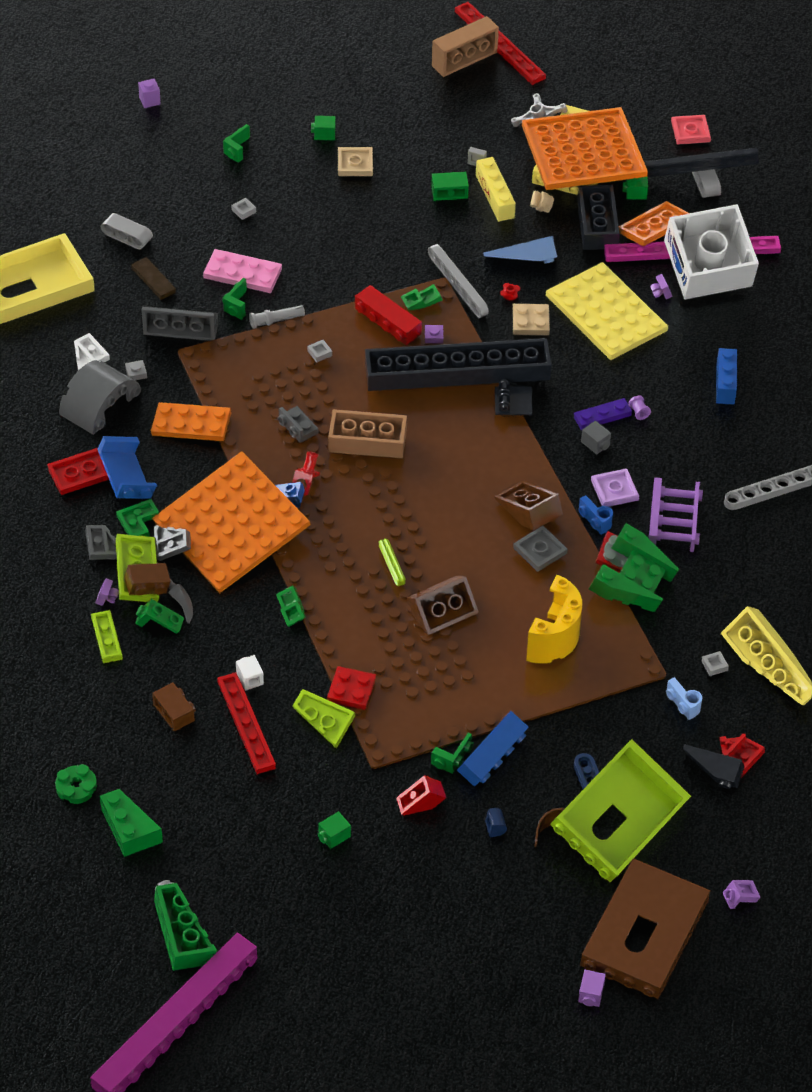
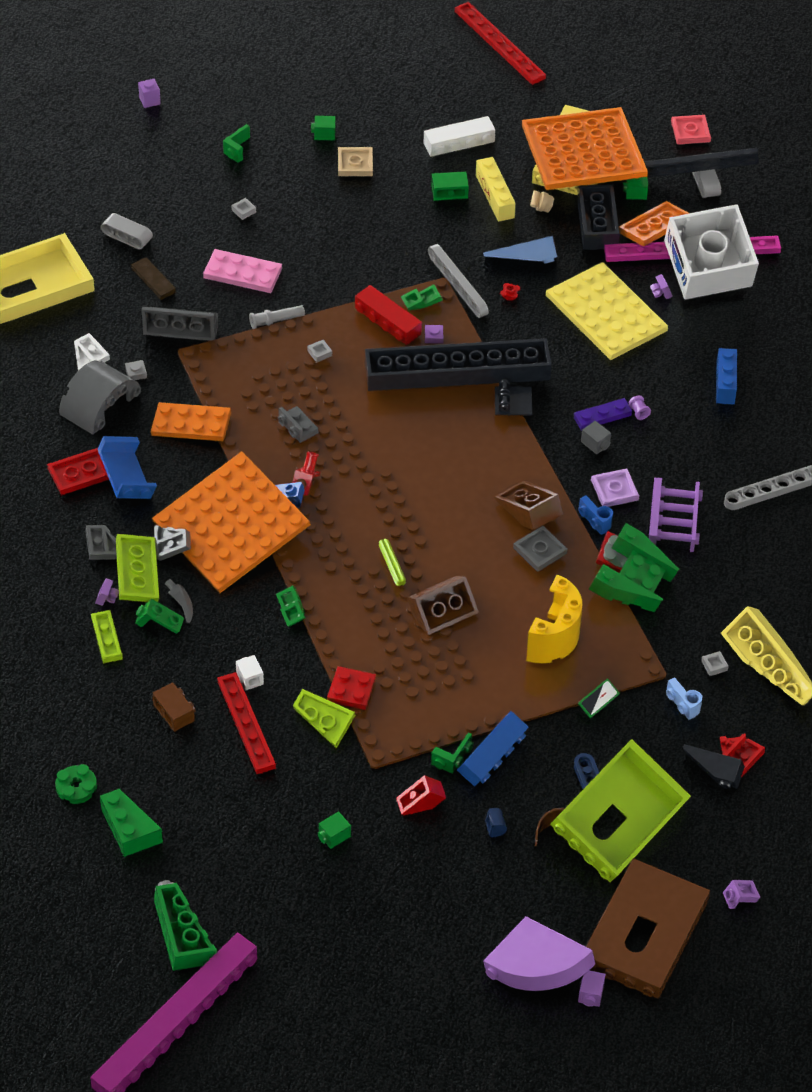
green plate [116,499,159,537] -> none
reddish brown brick [124,563,171,595] -> none
green bracket [223,278,247,320] -> none
medium nougat brick [328,409,407,458] -> none
medium nougat brick [432,16,499,77] -> none
light grey plate [468,147,487,166] -> none
light grey piece [511,93,567,127] -> none
tan plate [513,304,549,335] -> none
none -> white brick [424,116,495,157]
none -> medium lavender brick [484,916,595,991]
none -> slope [578,678,620,718]

